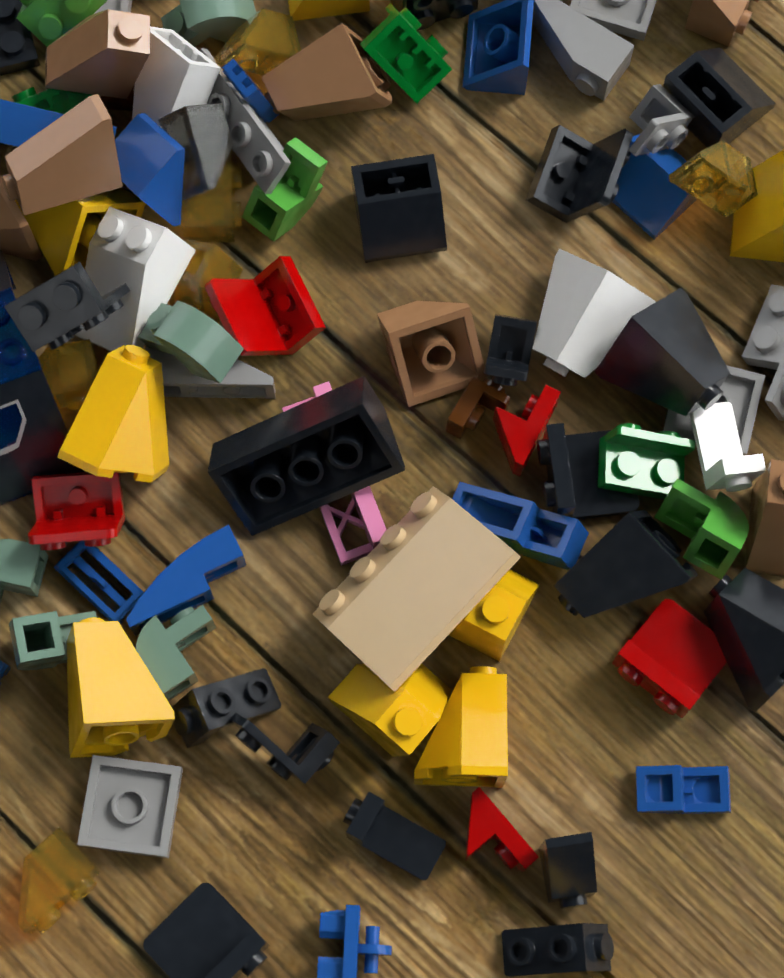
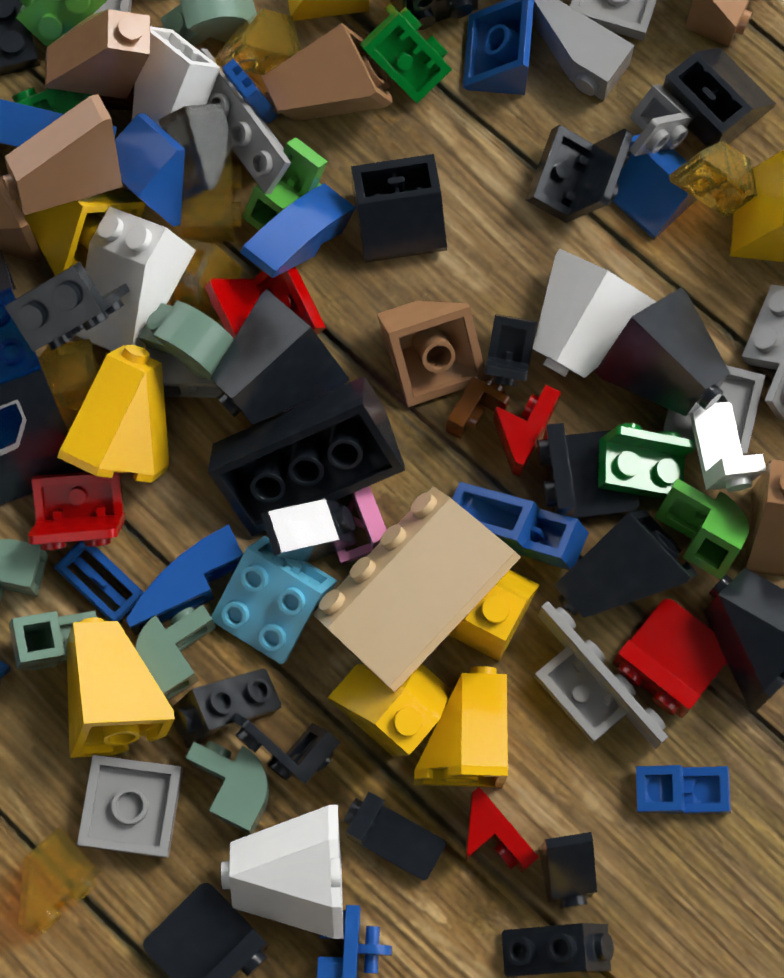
none -> sand green brick [186,741,270,835]
none -> black slope [211,290,350,424]
none -> medium azure bracket [211,536,338,664]
none -> white slope [221,805,344,939]
none -> blue slope [240,183,356,278]
none -> slope [261,499,356,563]
none -> light grey bracket [534,601,668,749]

